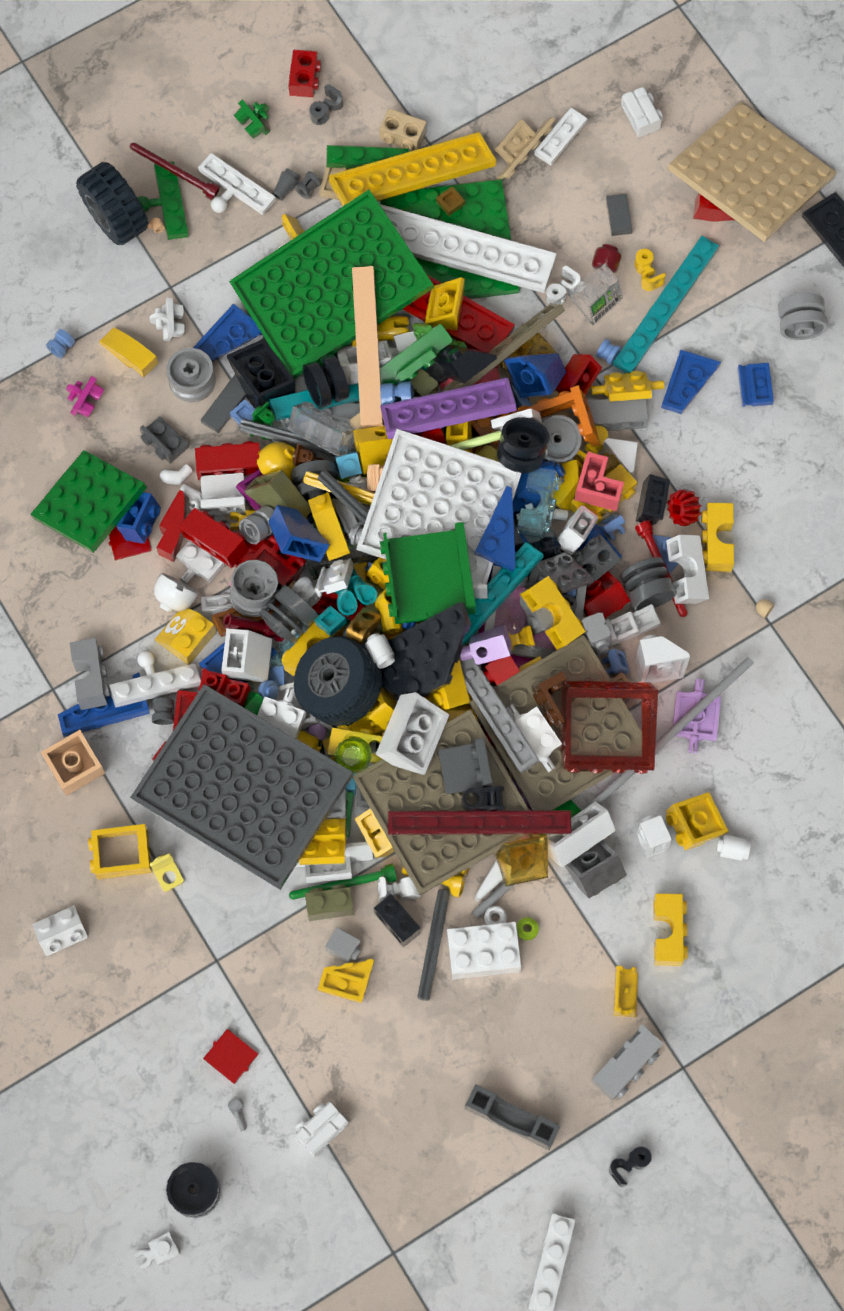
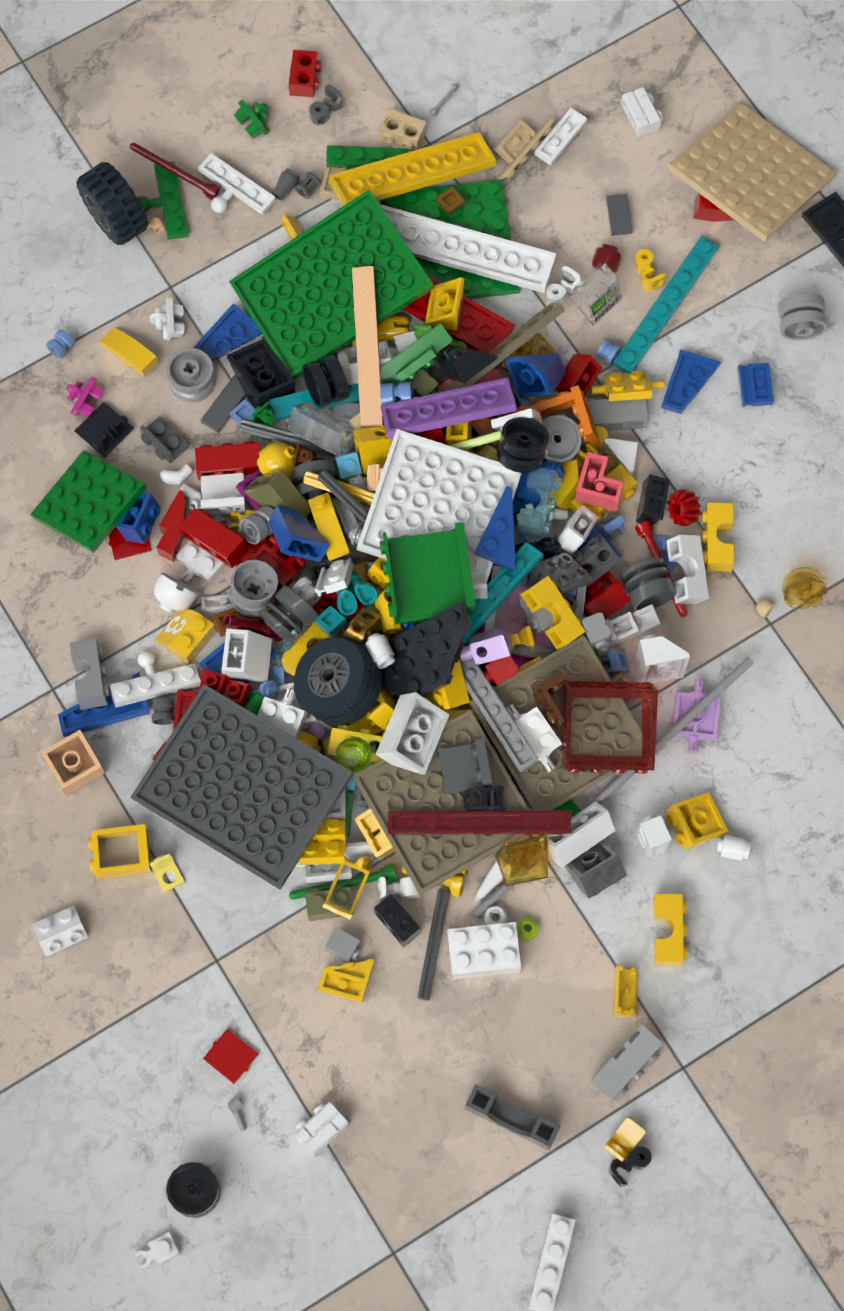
none -> black hinge [74,402,134,458]
none -> yellow sword [323,855,372,919]
none -> light grey hinge [429,83,459,116]
none -> yellow bracket [604,1117,646,1161]
none -> clear yellow cylinder [782,567,827,609]

